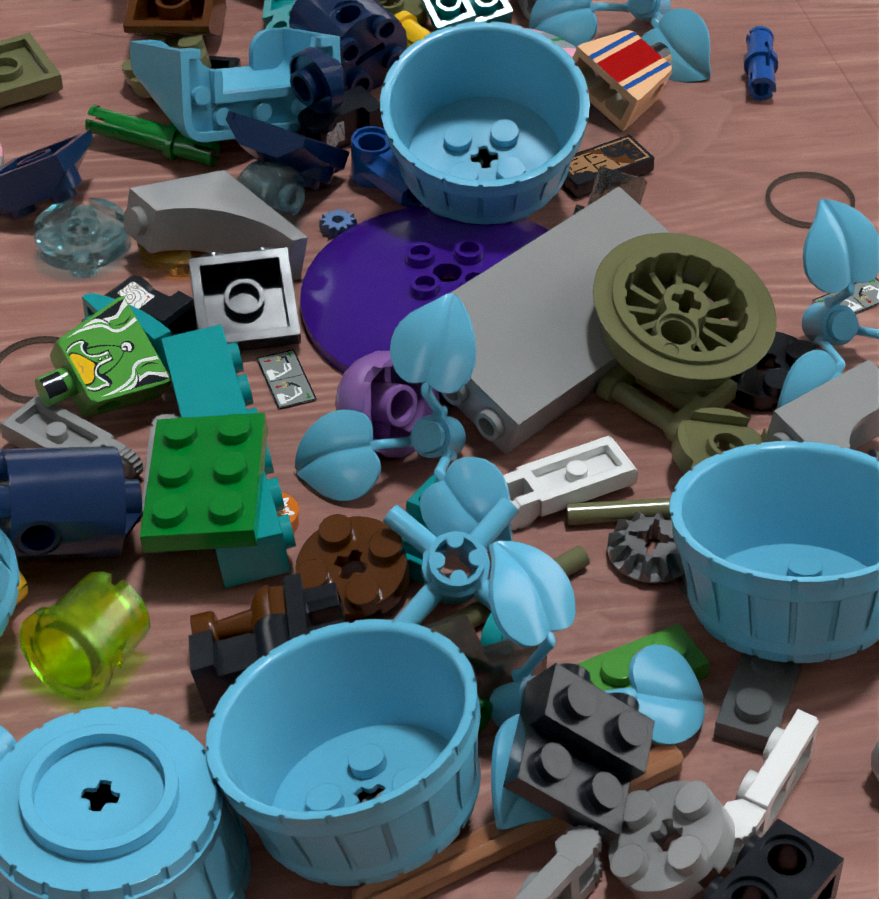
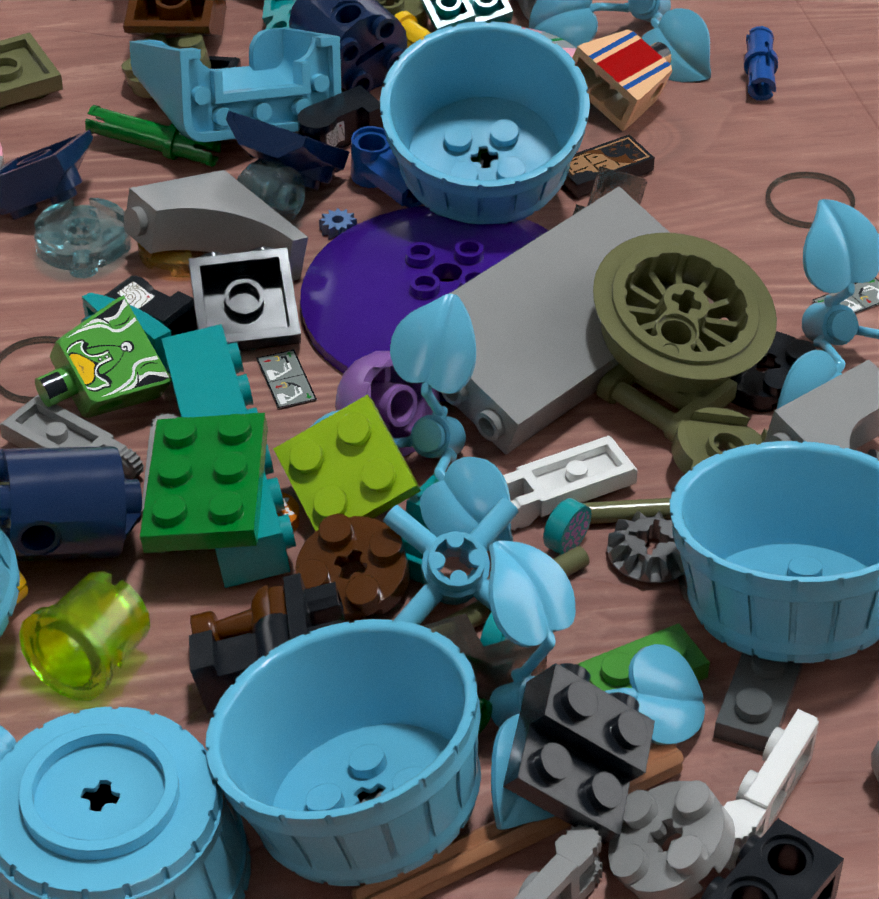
dark blue plate [289,47,346,116] -> none
none -> lime plate [273,394,421,531]
none -> teal tile [543,498,592,555]

